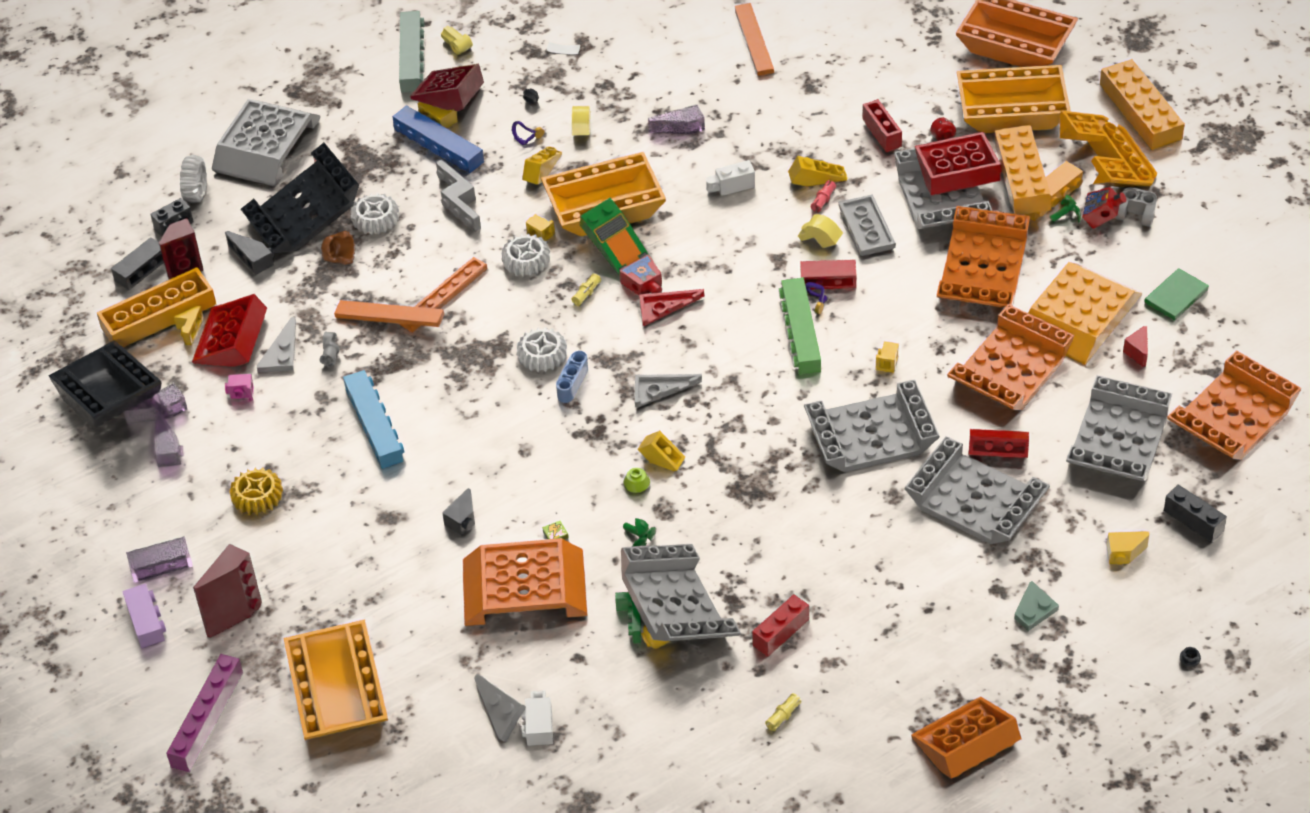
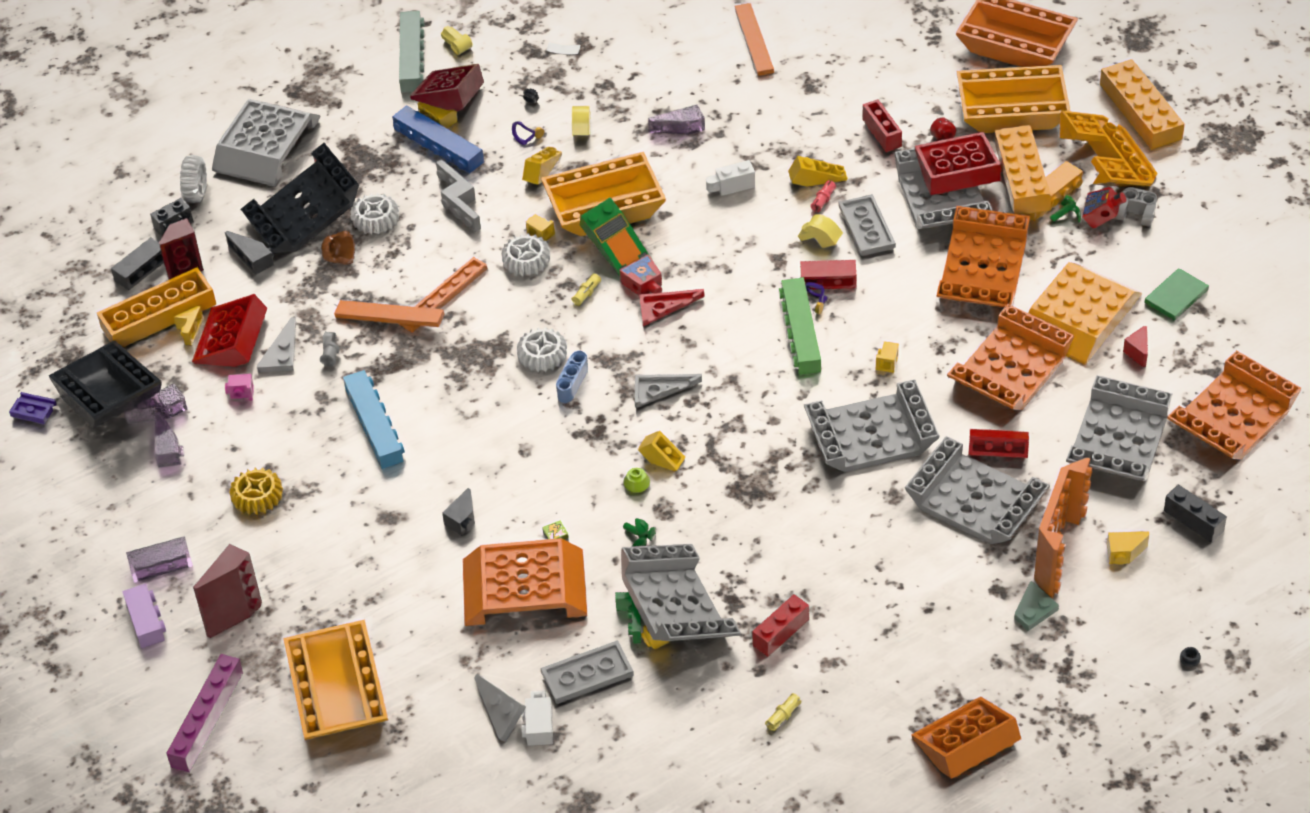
none -> dark purple plate [9,392,57,424]
none -> light grey plate [541,640,634,704]
none -> orange slope [1034,458,1093,599]

